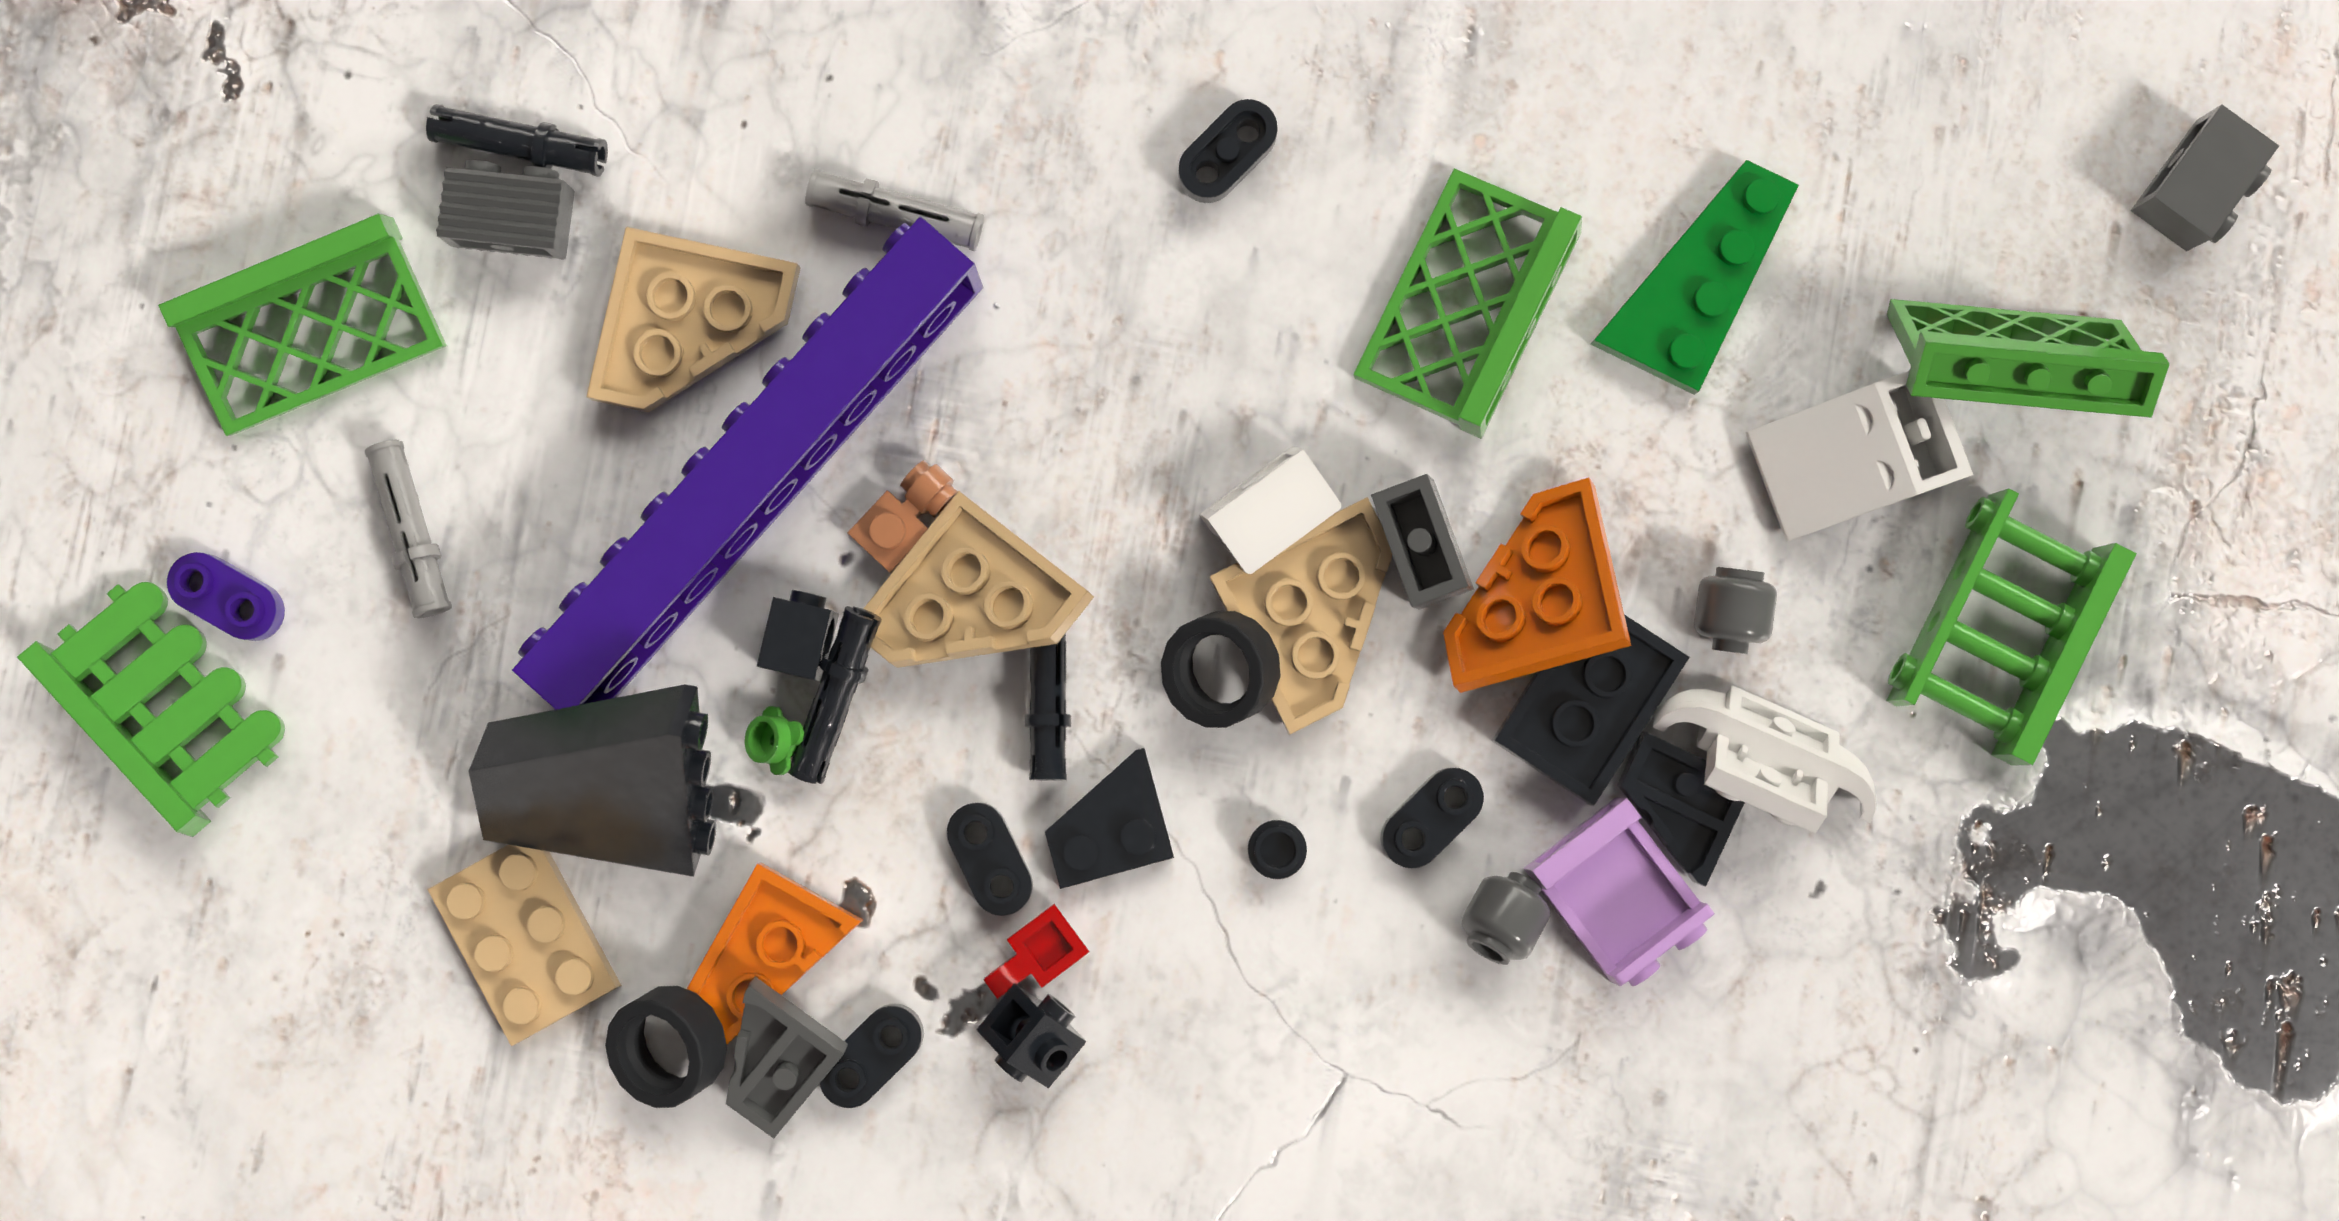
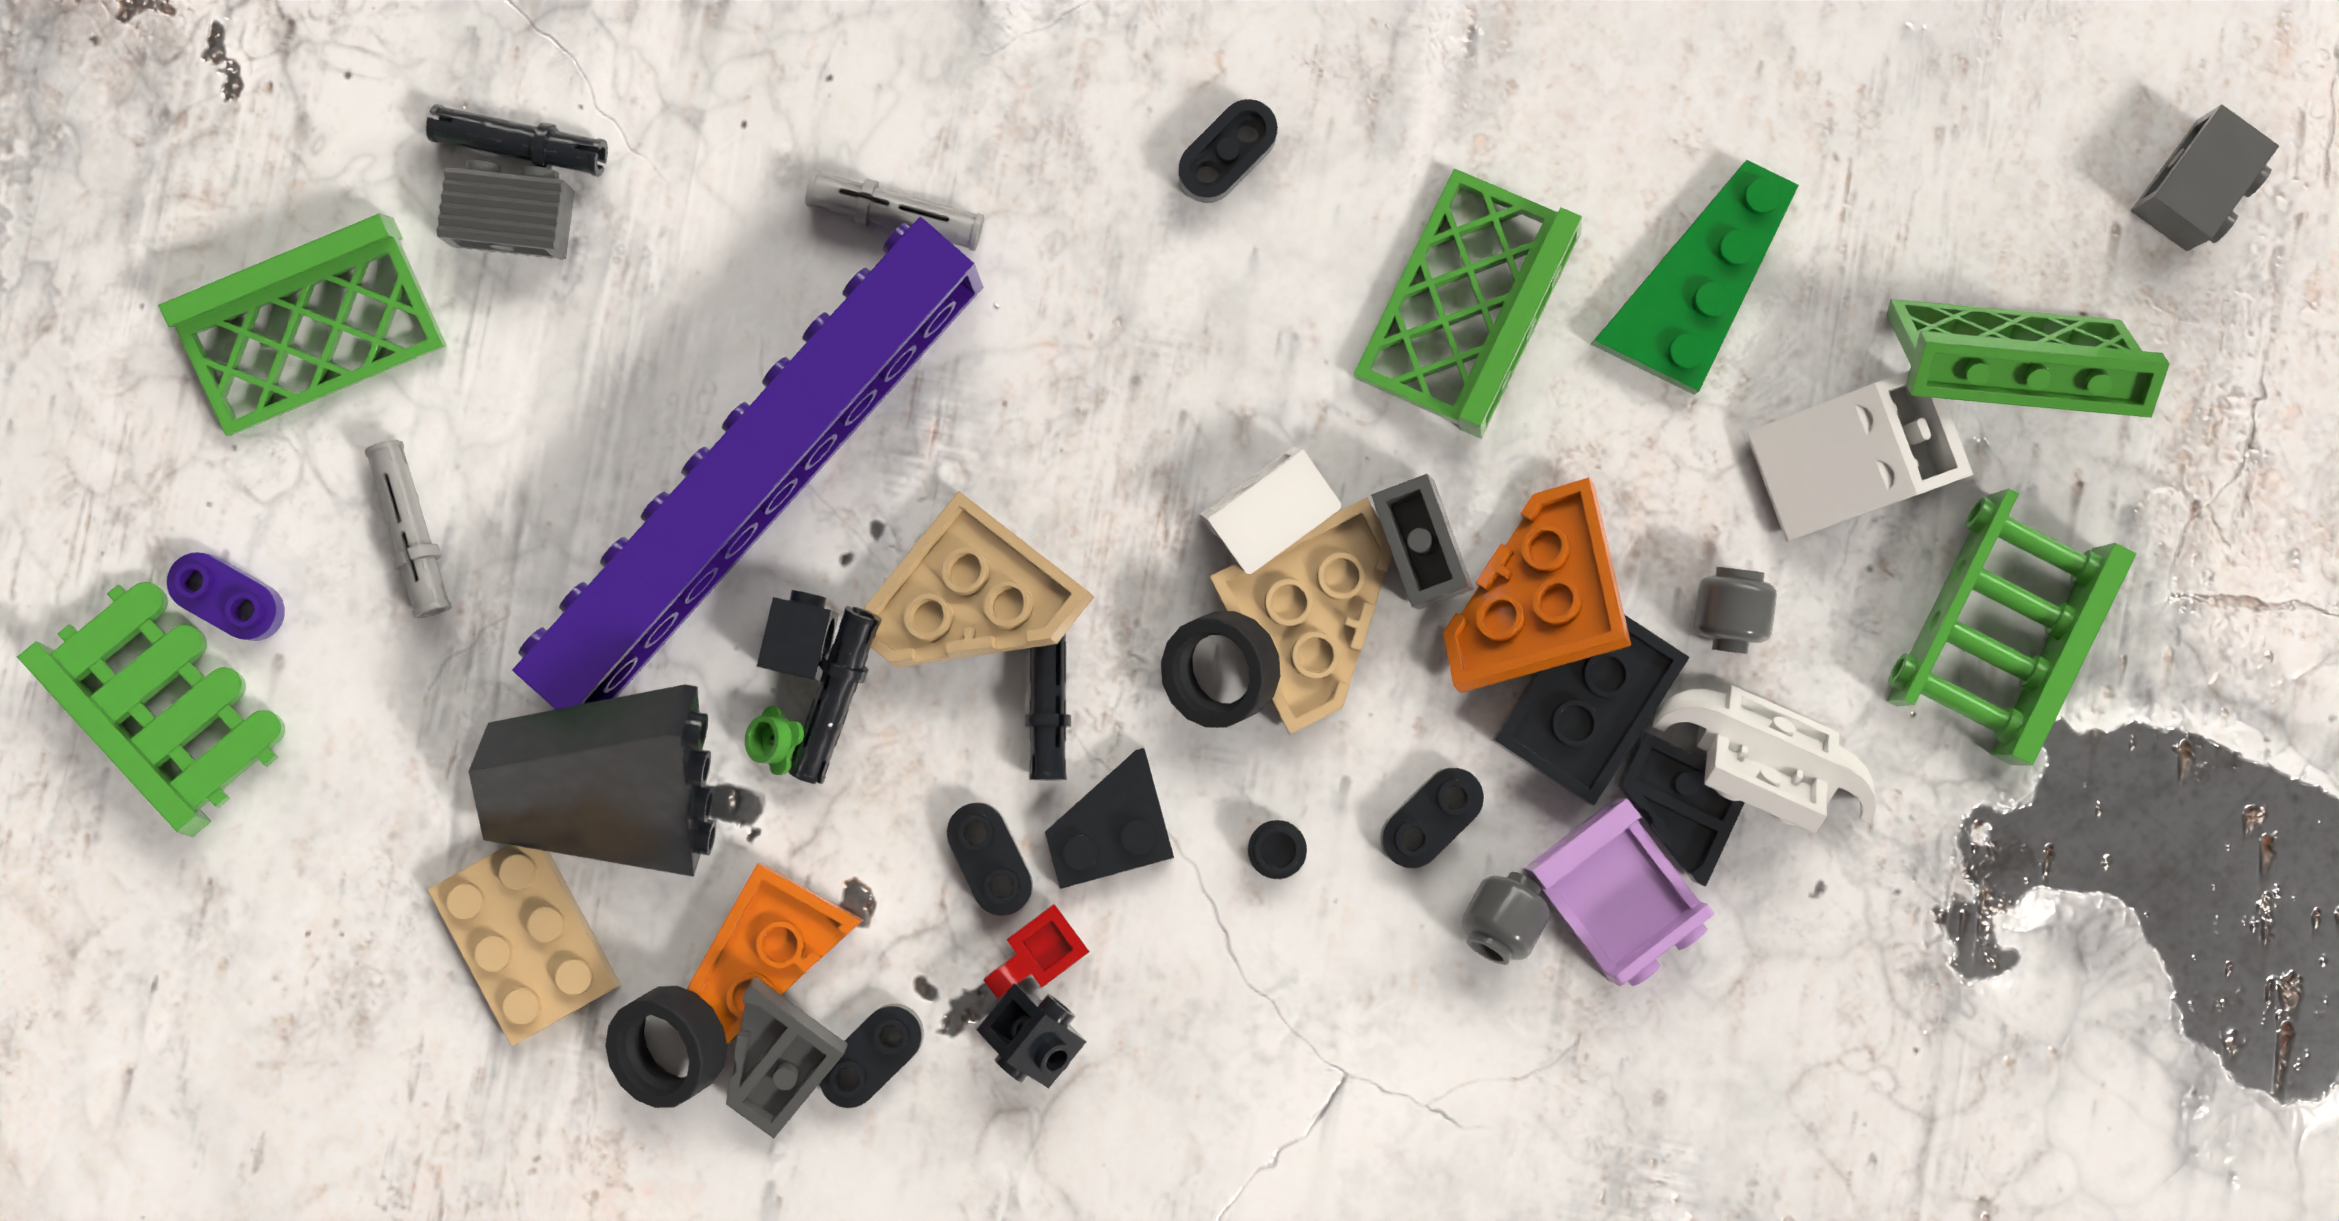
tan plate [586,227,801,413] -> none
nougat plate [847,460,958,574] -> none

